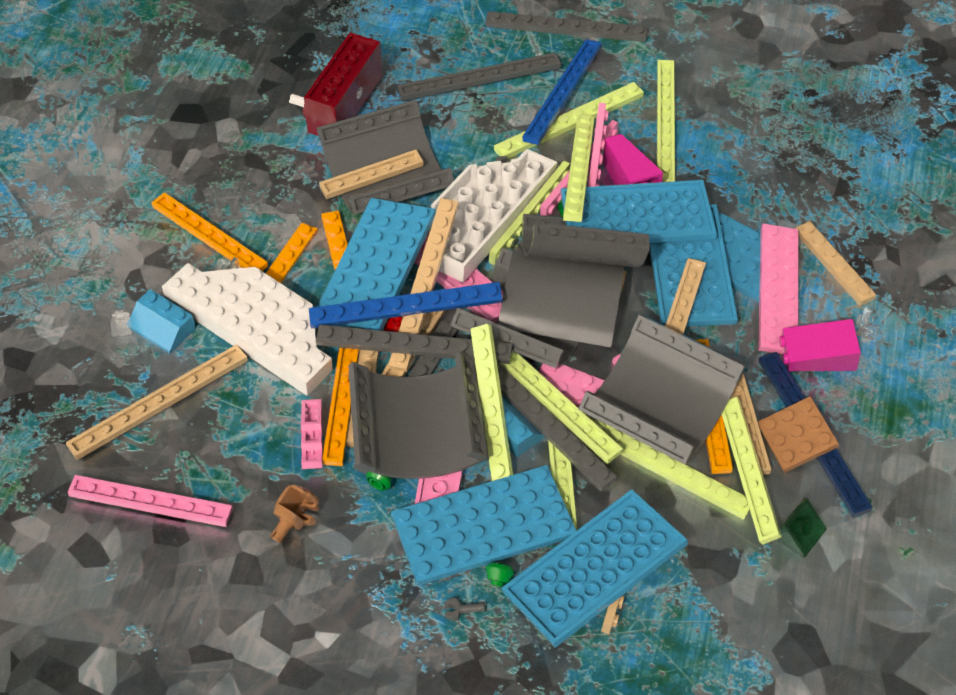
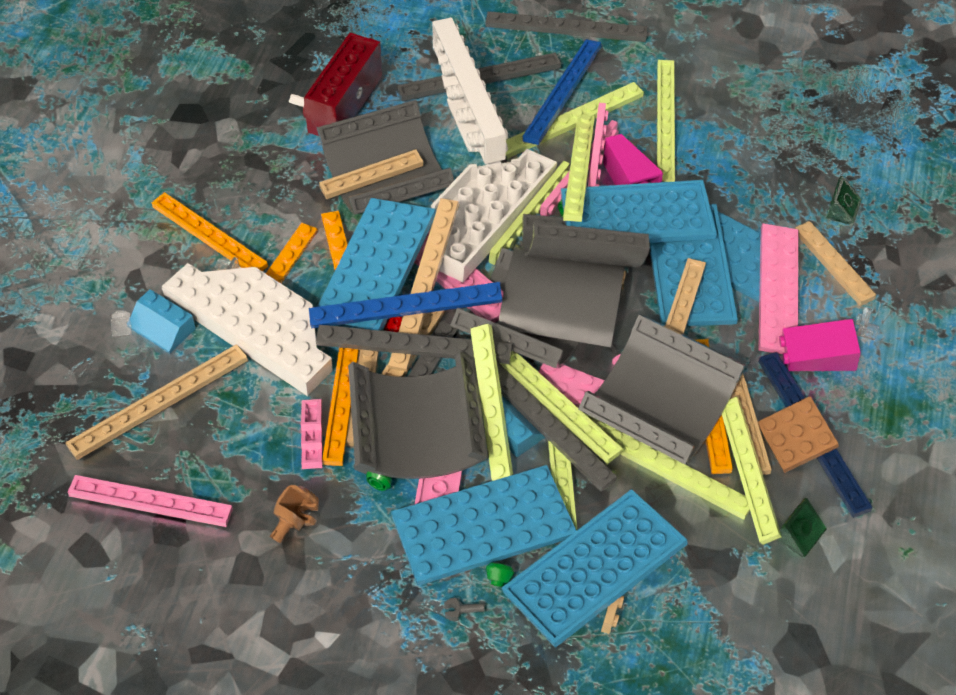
none -> white brick [432,18,508,164]
none -> clear green slope [826,176,862,225]

